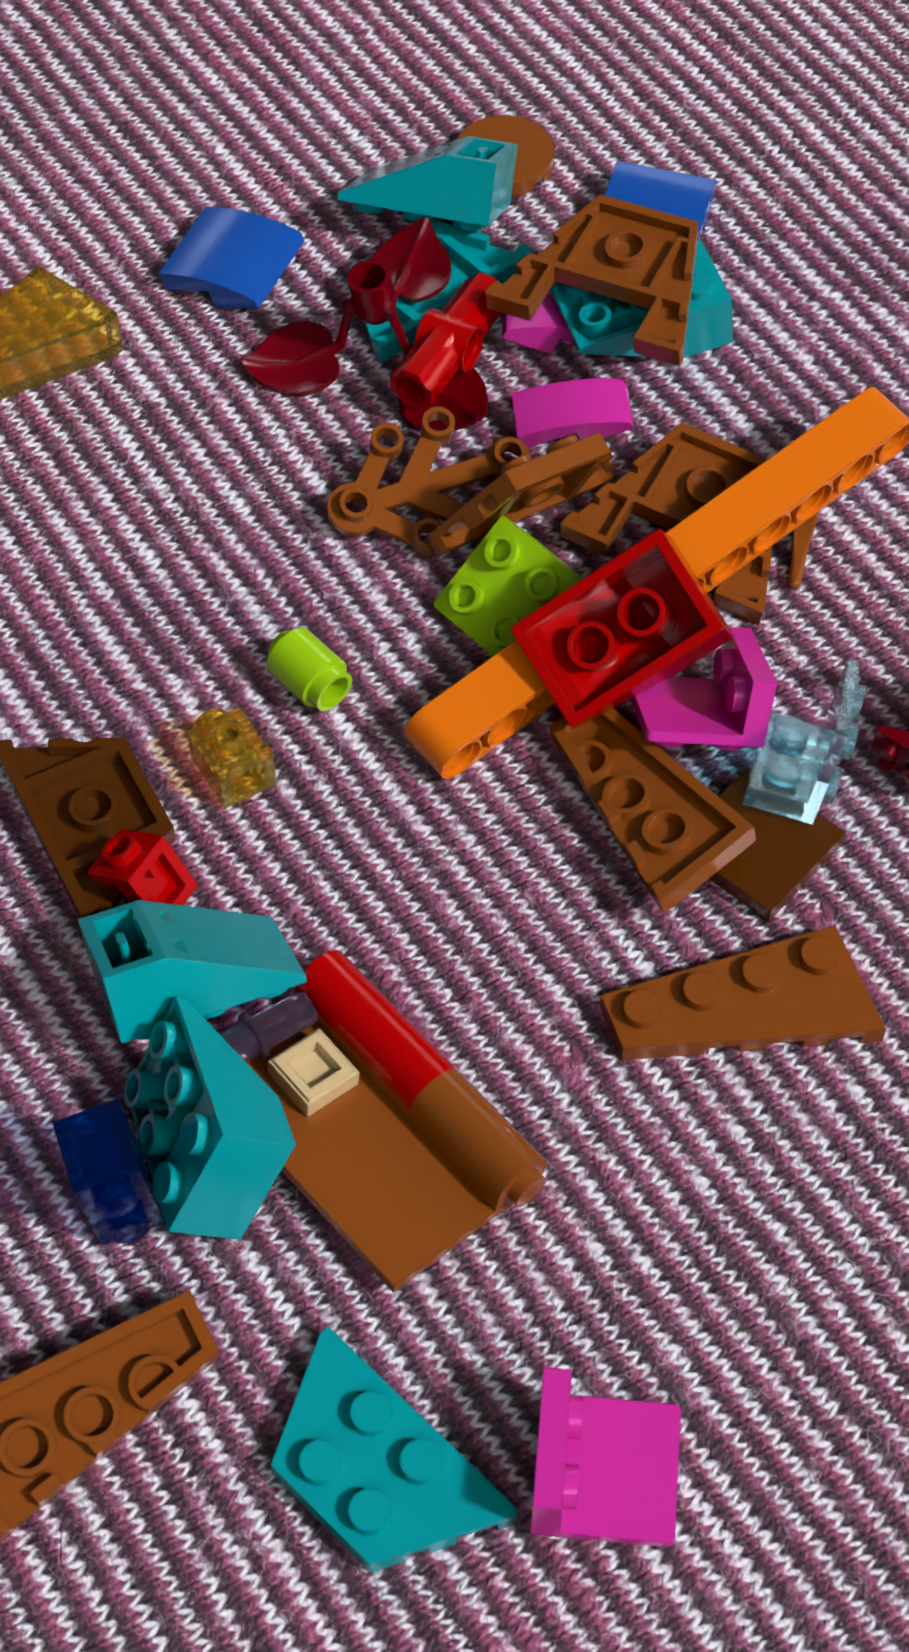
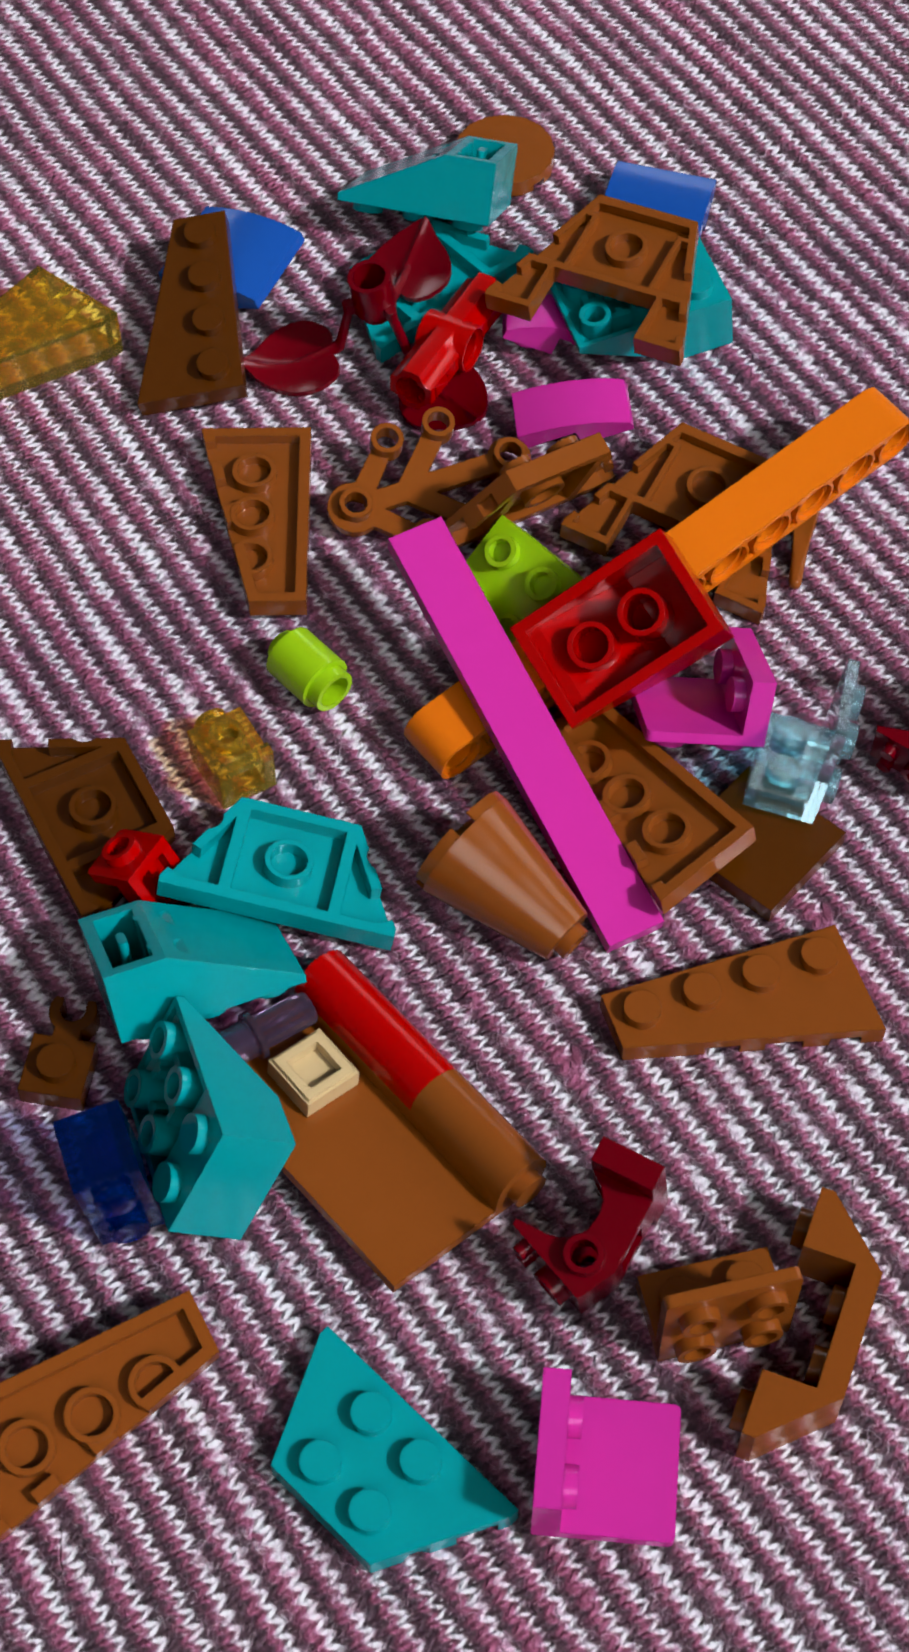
none -> reddish brown plate [17,996,100,1111]
none -> reddish brown wing [137,210,248,416]
none -> teal wing [156,797,396,951]
none -> dark orange wing [201,427,312,616]
none -> dark pink tile [387,517,664,953]
none -> dark orange cone [416,790,589,960]
none -> dark red tile [512,1136,668,1314]
none -> dark orange bracket [636,1247,804,1363]
none -> dark orange slope [729,1187,882,1461]

